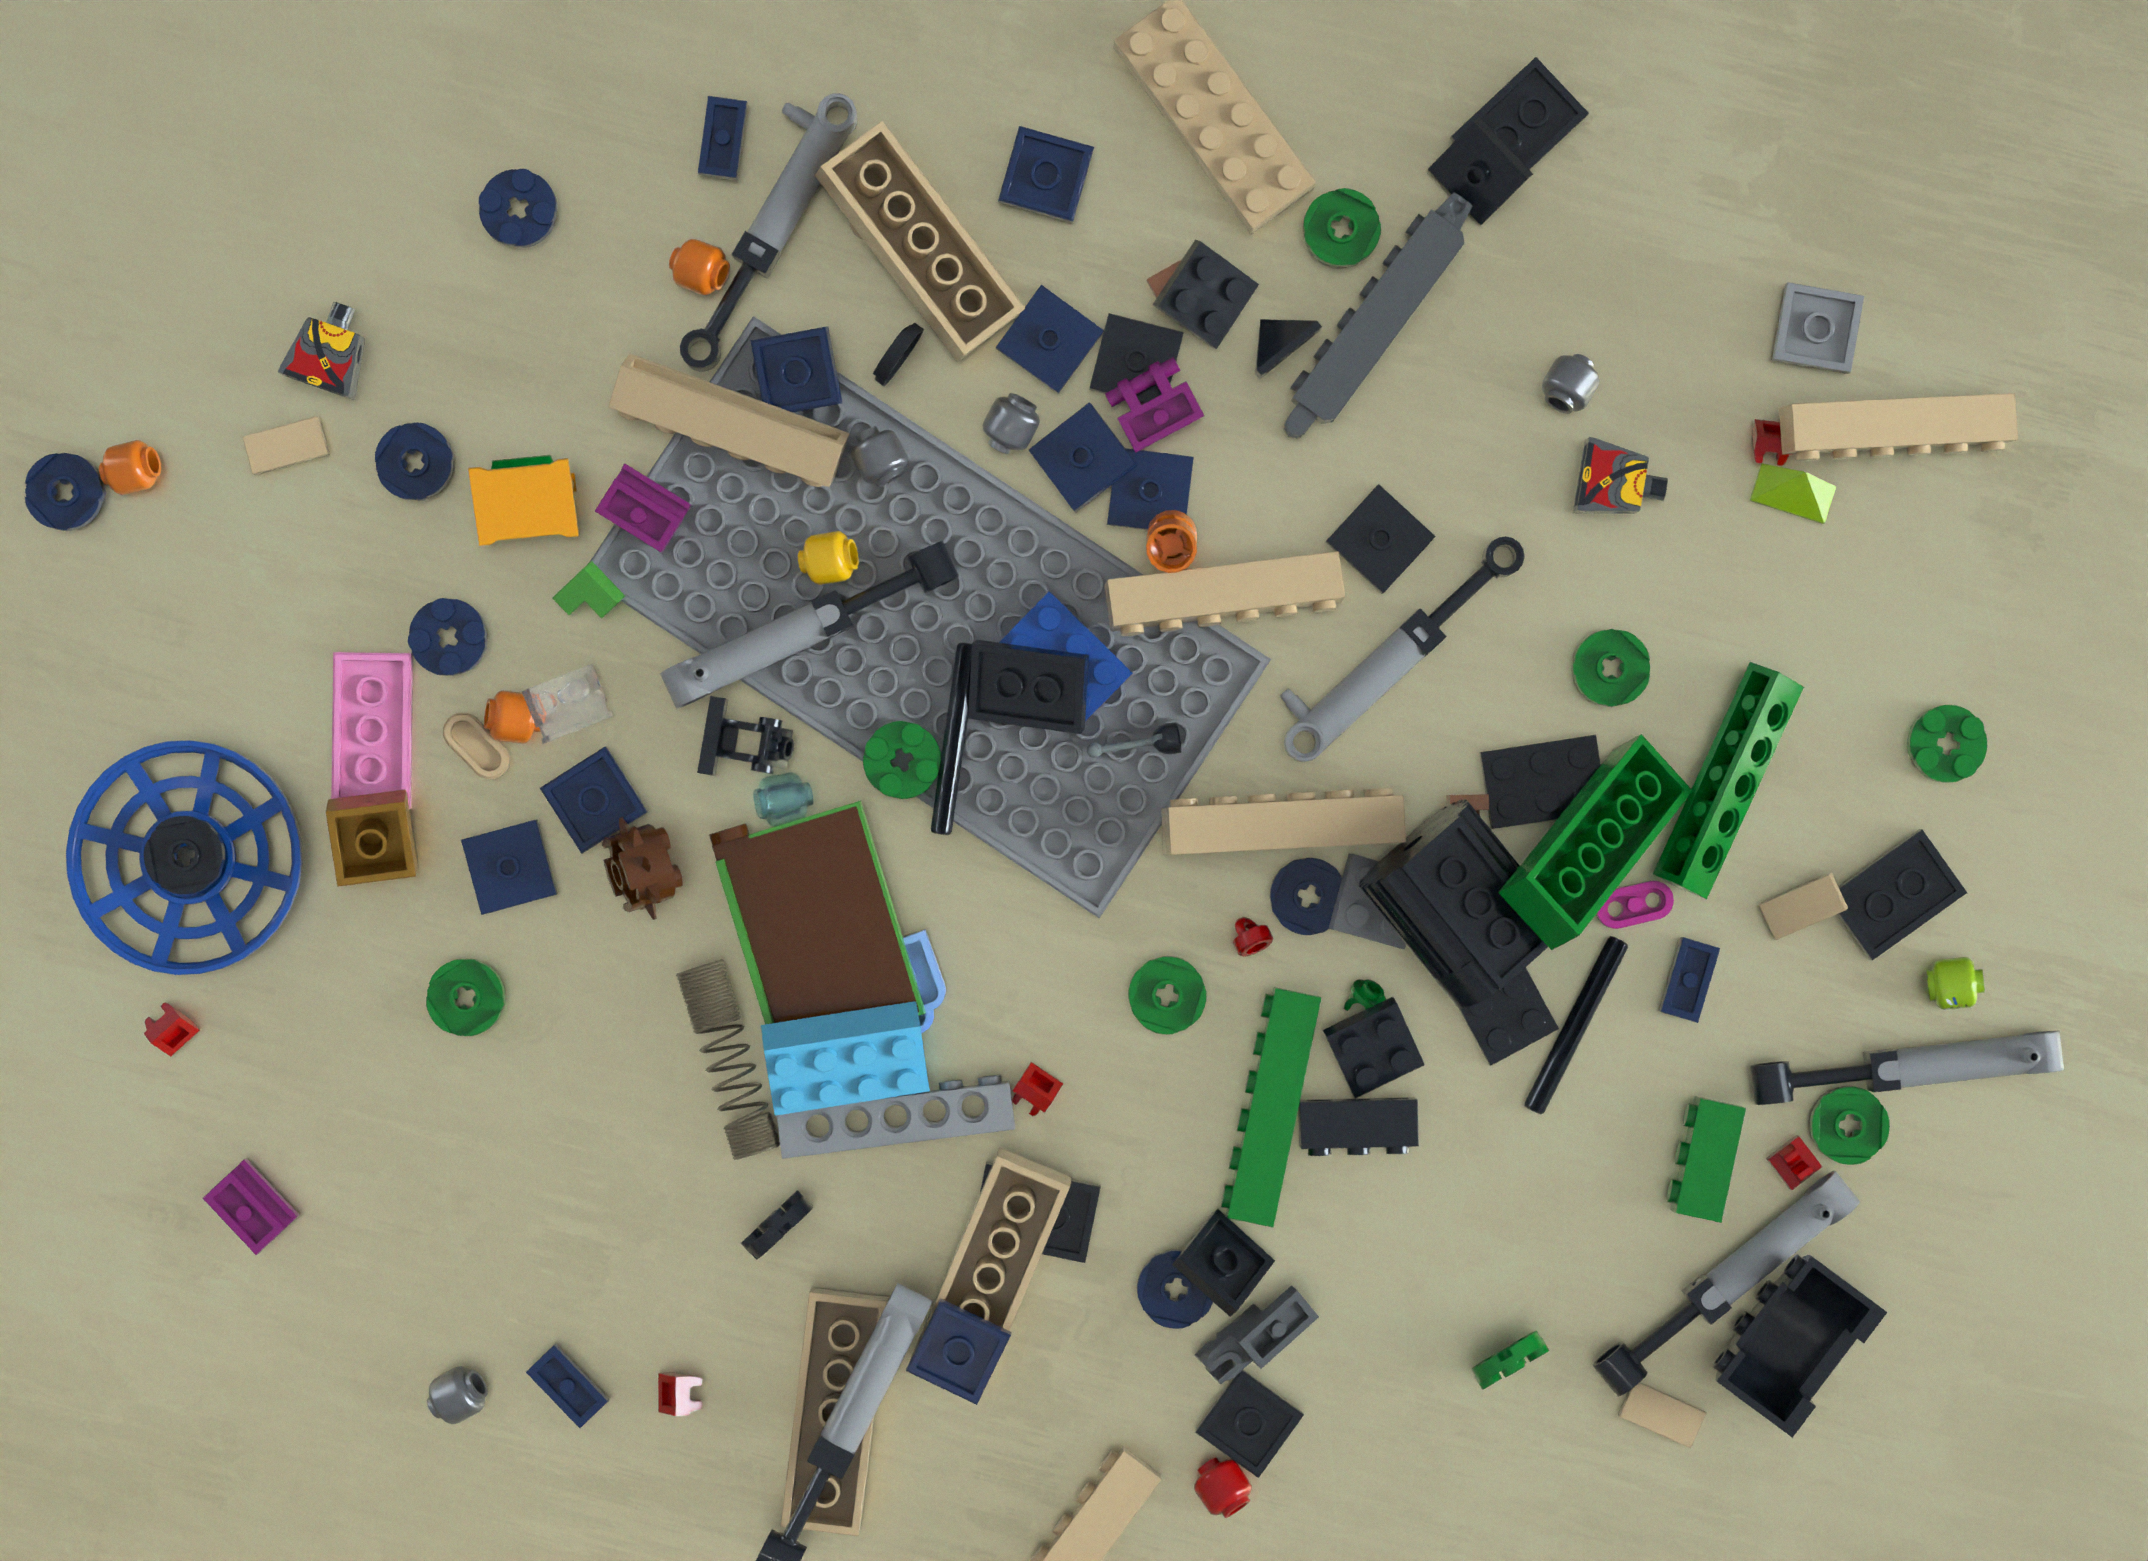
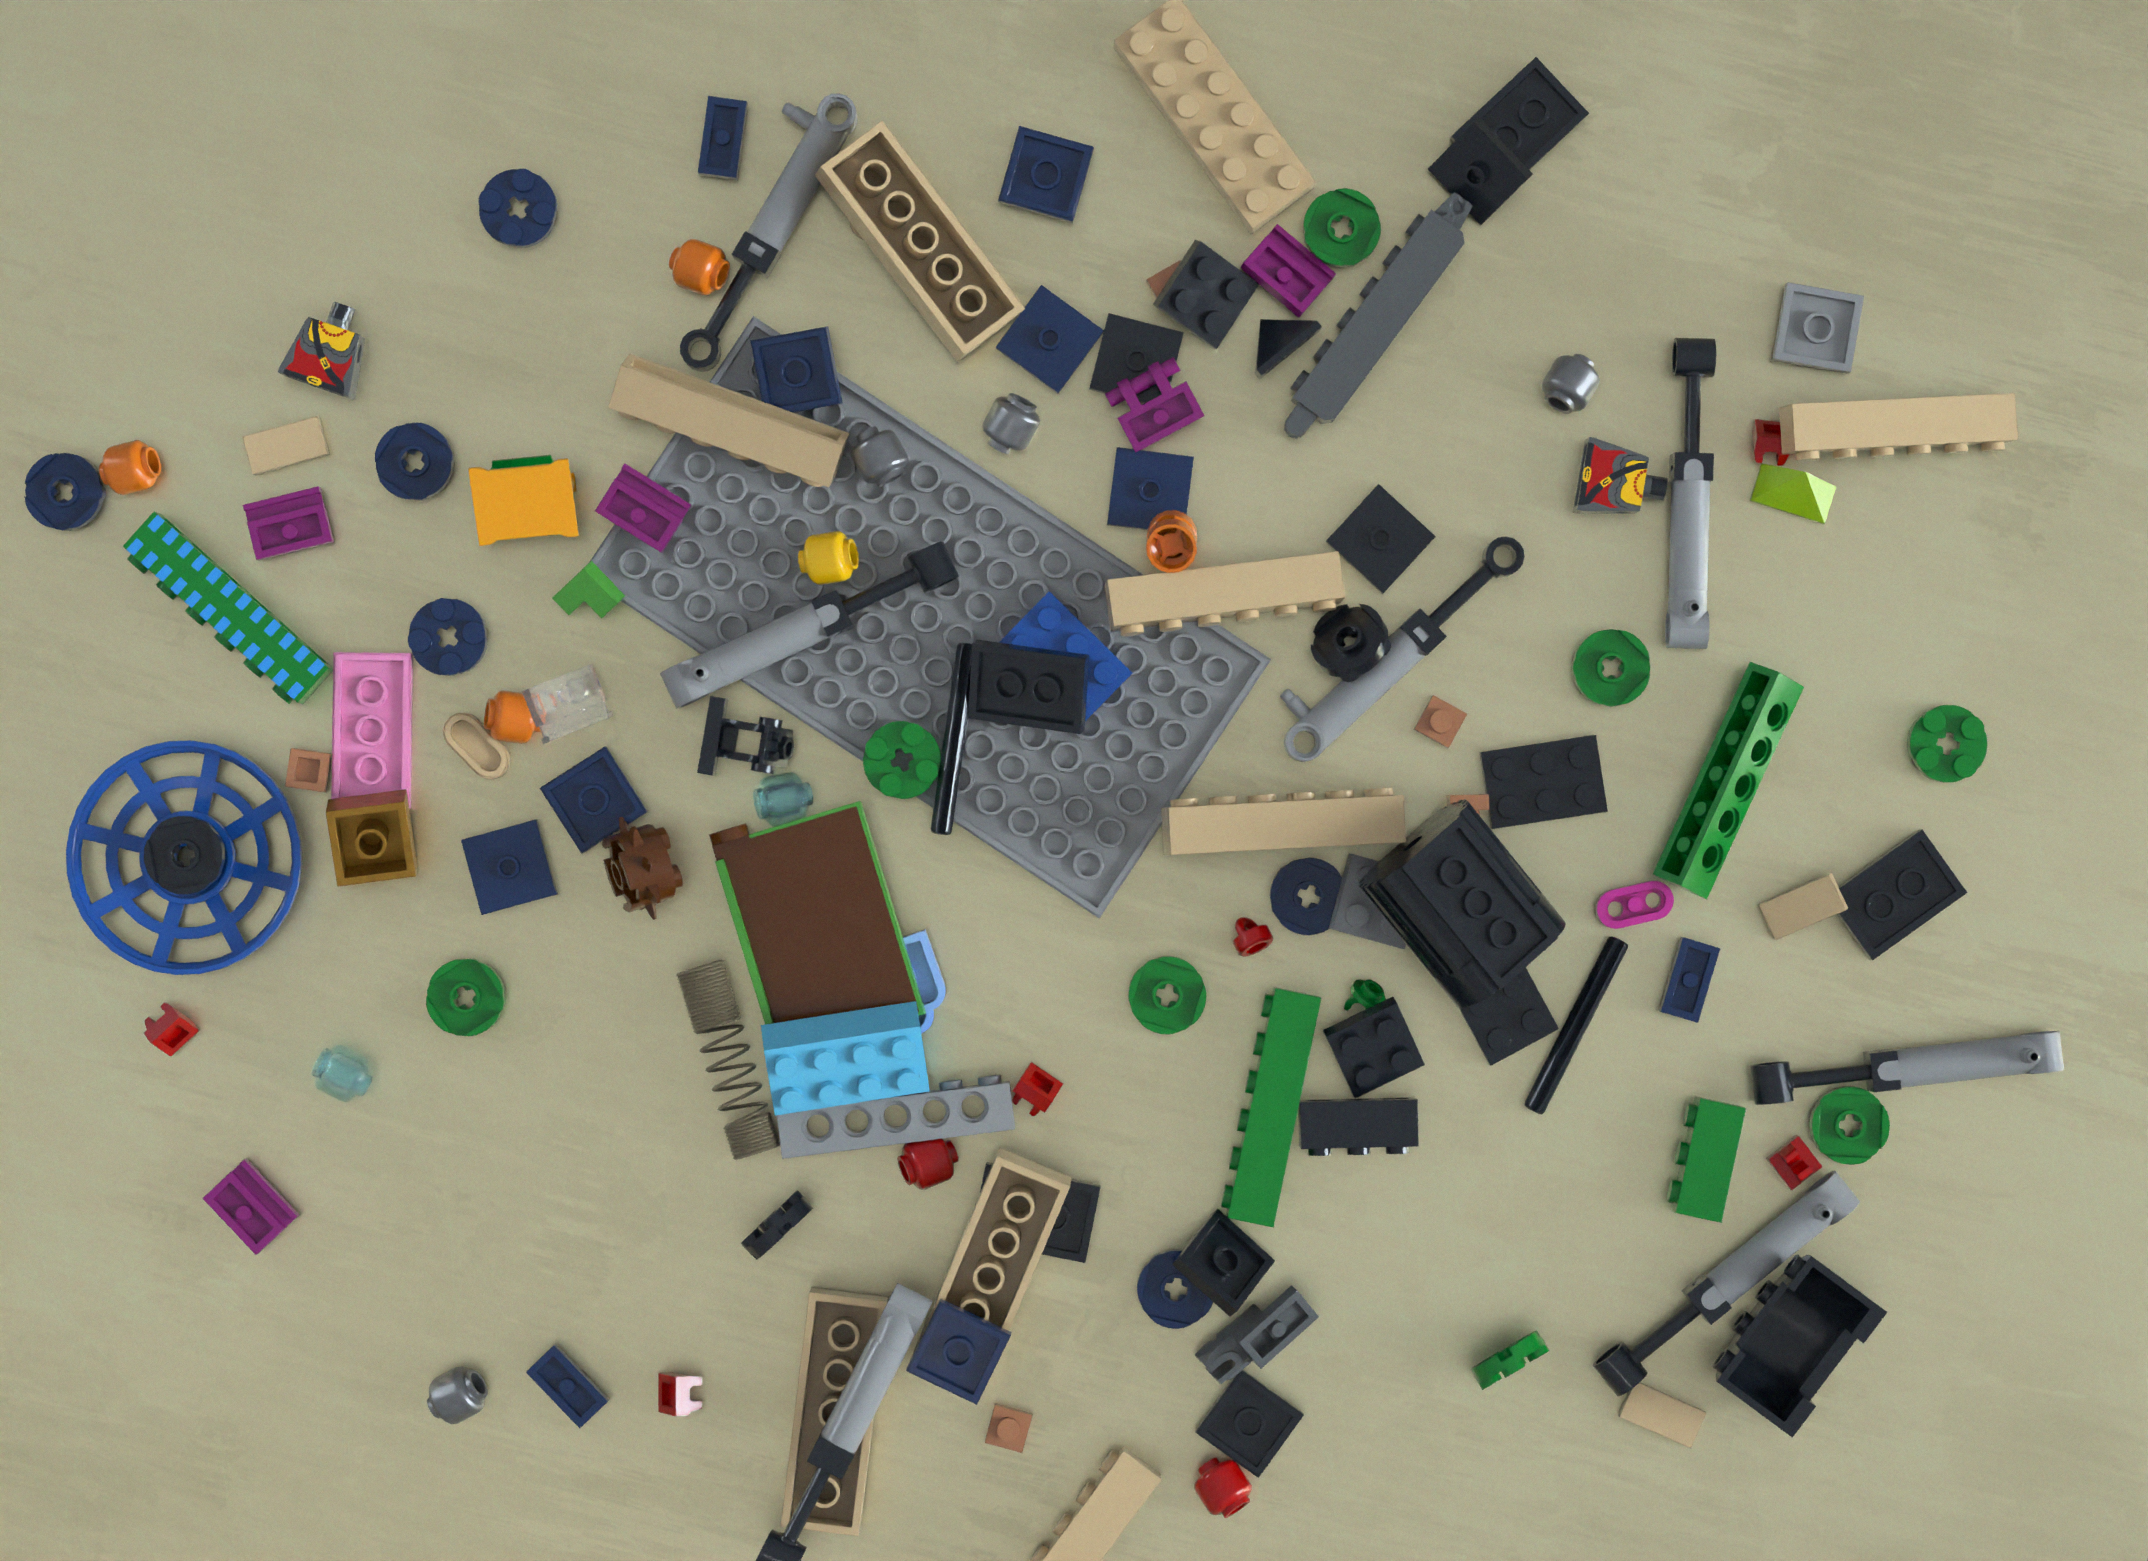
black piece [873,323,924,386] -> none
dark blue plate [1029,402,1138,512] -> none
hinge [1087,722,1182,758] -> none
green brick [1498,734,1693,950] -> none
lime head [1927,957,1985,1010] -> none
none -> green brick [123,511,333,704]
none -> magenta plate [243,486,334,561]
none -> nougat plate [285,748,332,792]
none -> clear light blue head [311,1045,373,1102]
none -> red head [897,1139,958,1190]
none -> nougat plate [985,1403,1033,1453]
none -> magenta plate [1240,224,1336,318]
none -> black plate [1311,604,1391,682]
none -> nougat plate [1413,695,1467,748]
none -> light grey piece [1665,338,1716,649]

